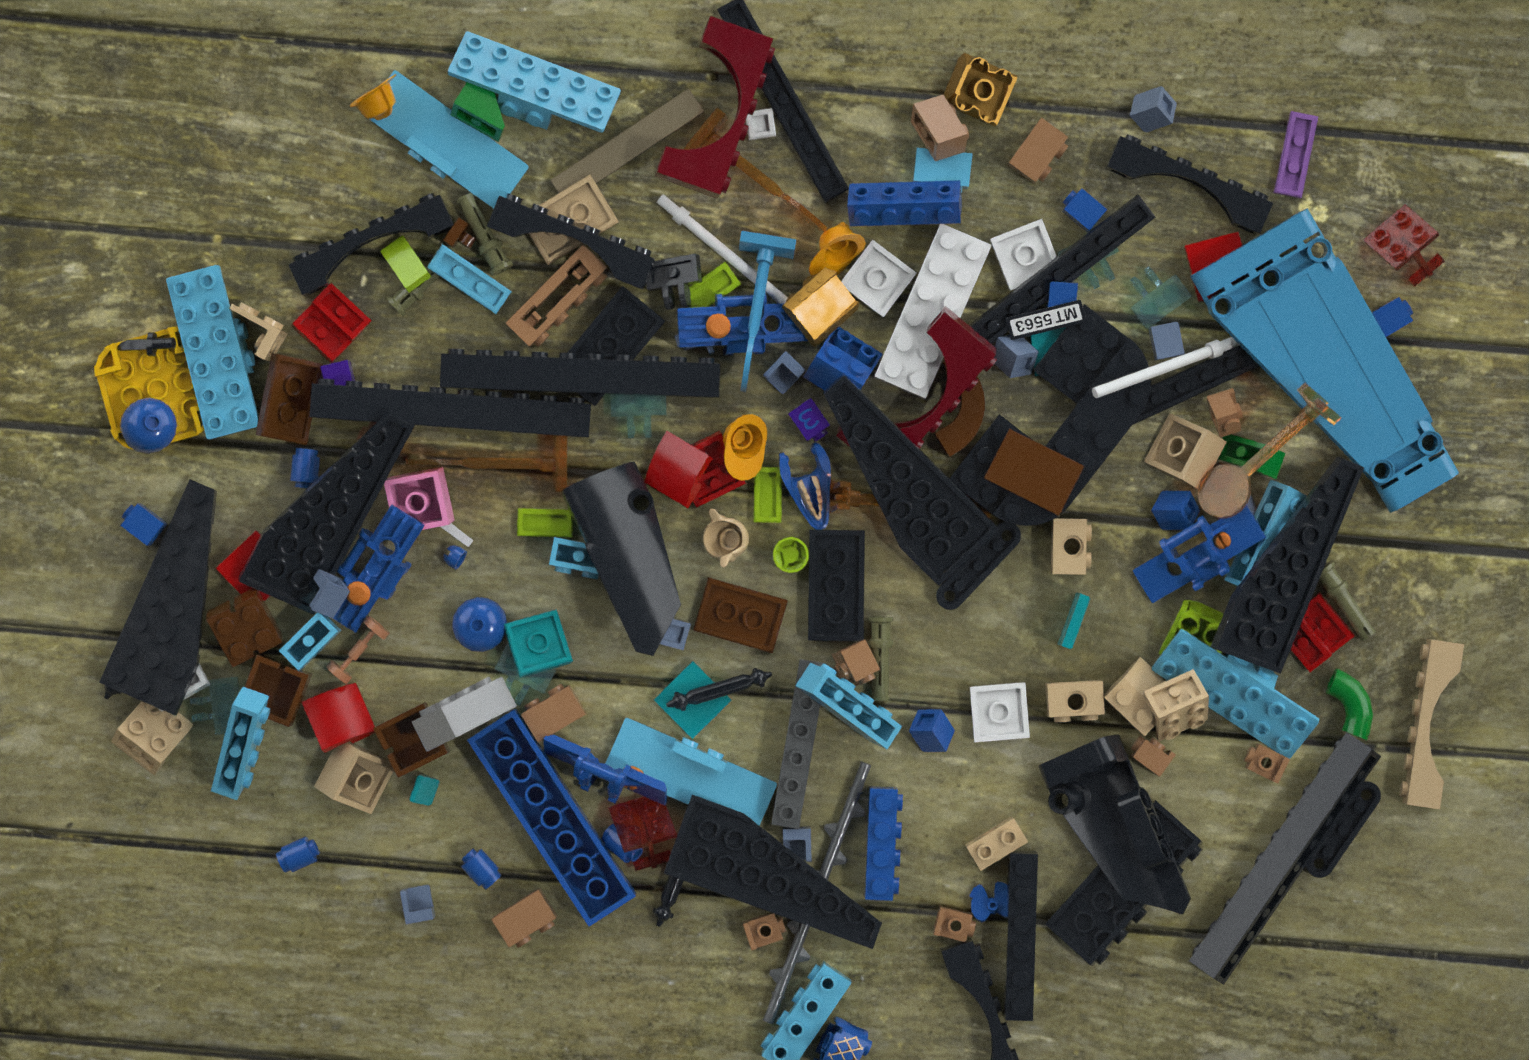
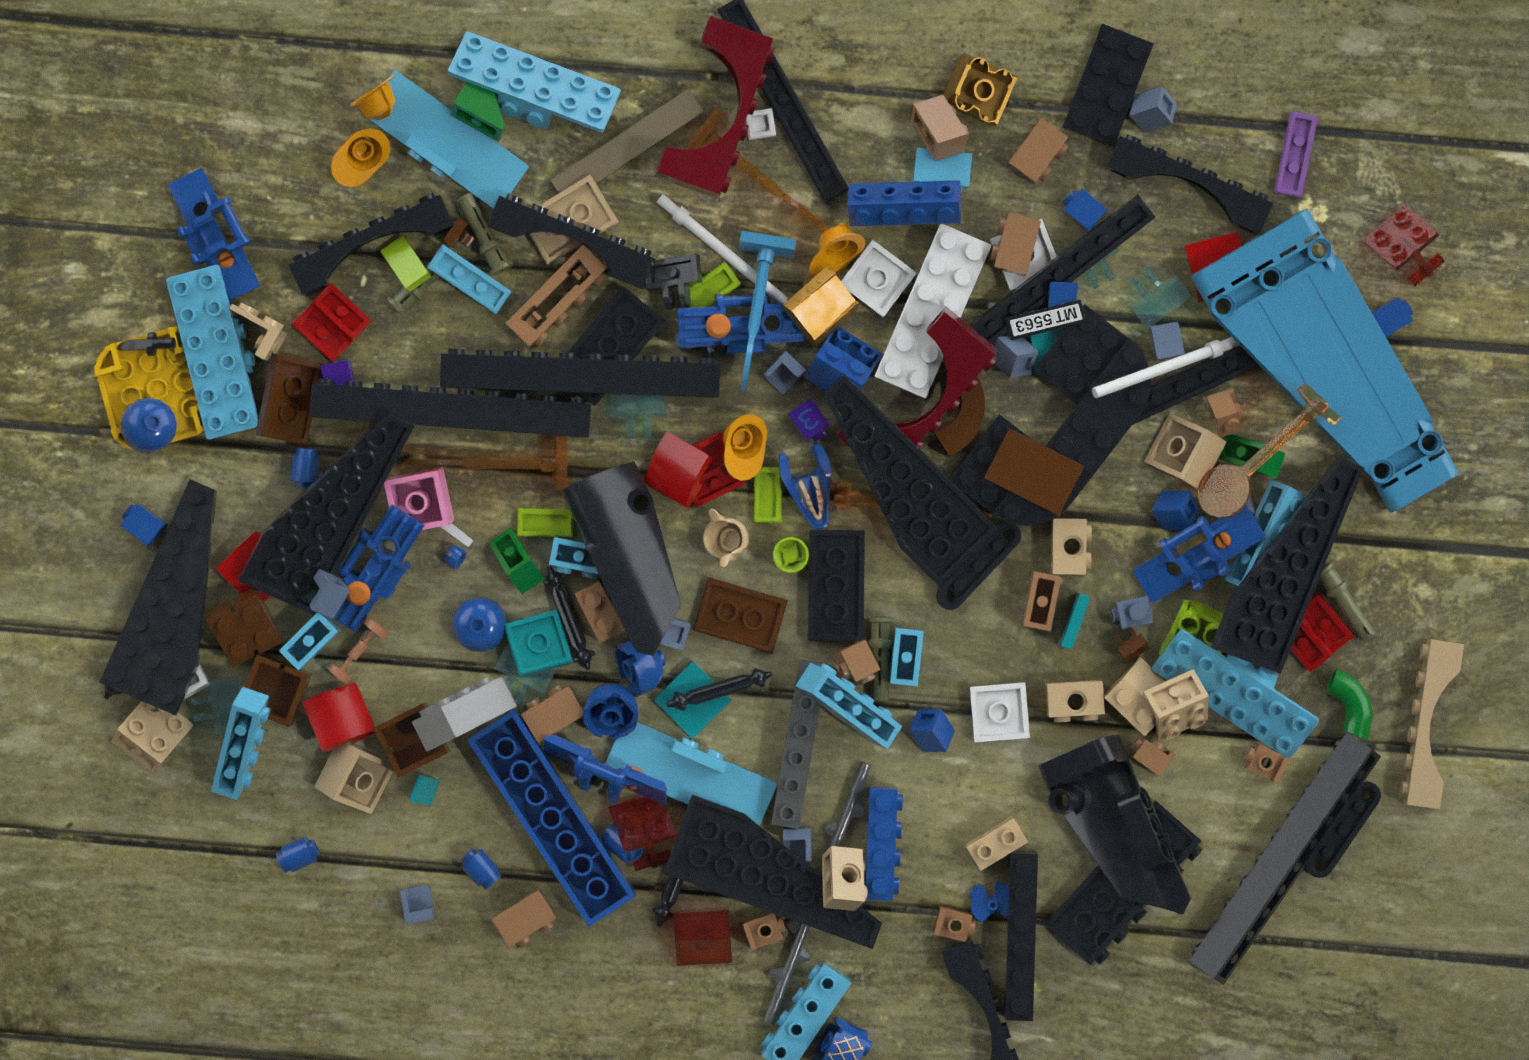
none -> blue piece [168,167,261,302]
none -> light orange piece [331,128,391,187]
none -> green slope [488,527,545,595]
none -> black wheel [543,566,595,670]
none -> medium nougat brick [575,581,625,643]
none -> blue cylinder [584,683,638,739]
none -> blue cylinder [615,641,666,697]
none -> clear red slope [673,907,732,966]
none -> tan brick [822,846,867,911]
none -> medium azure brick [889,627,924,687]
none -> medium nougat brick [990,212,1041,277]
none -> medium nougat brick [1021,571,1061,631]
none -> black plate [1062,23,1154,148]
none -> sand blue bracket [1111,596,1153,630]
none -> reddish brown tile [1115,627,1149,664]

